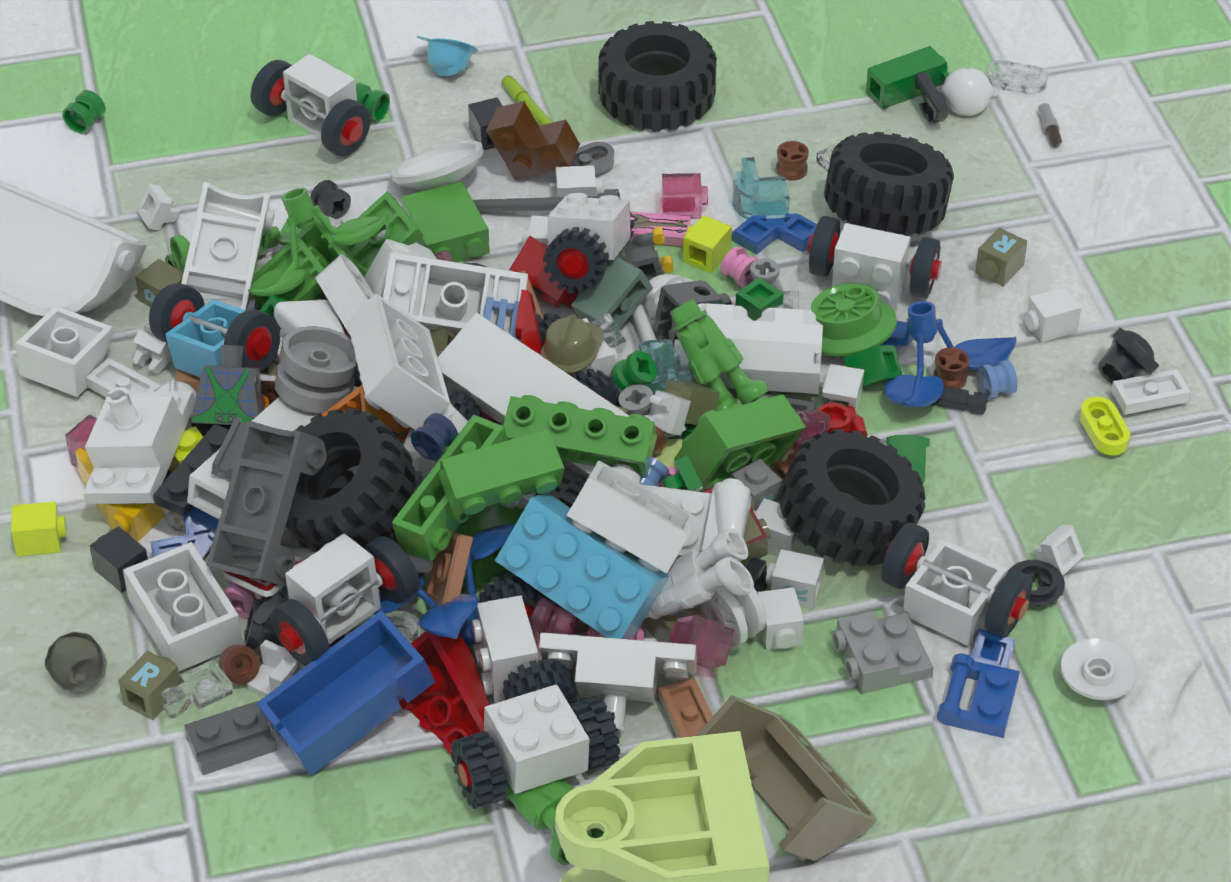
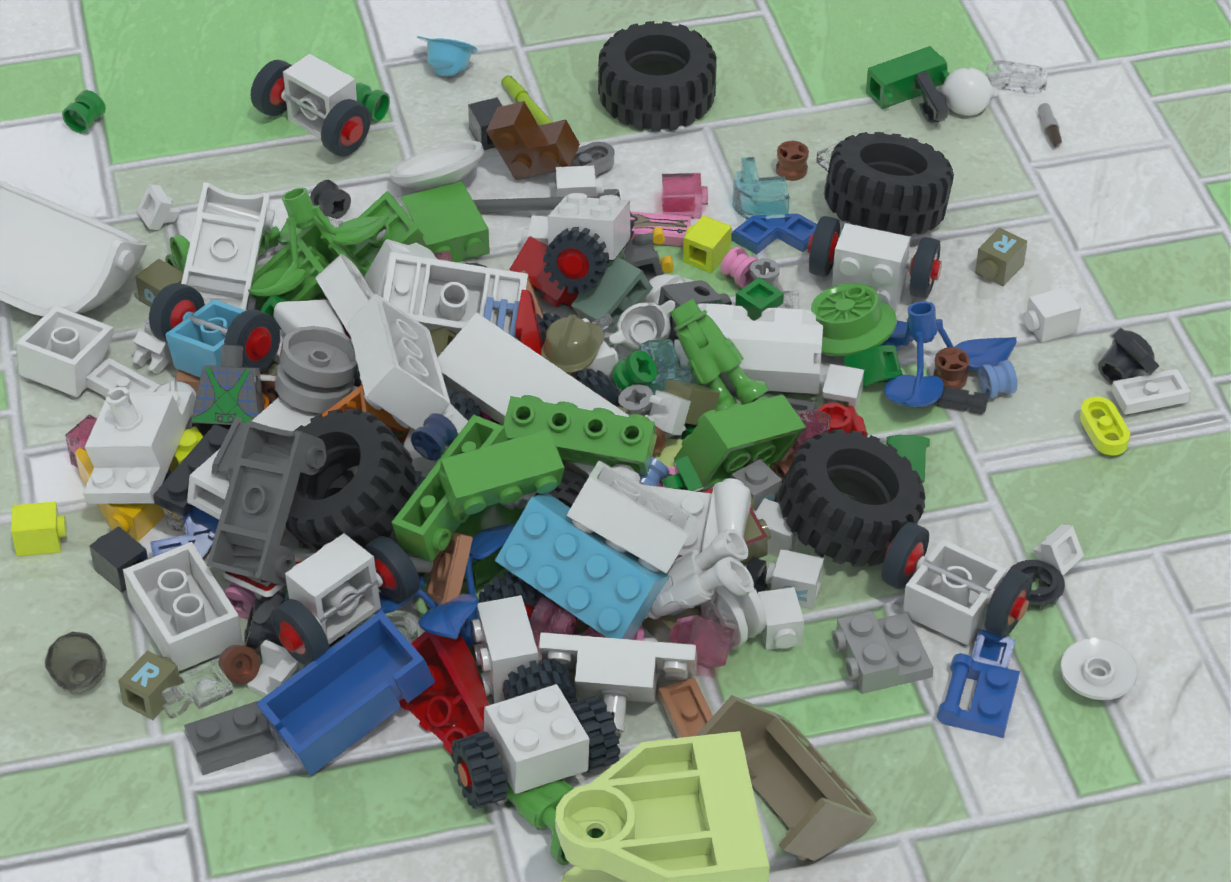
none -> white hair [609,300,675,354]

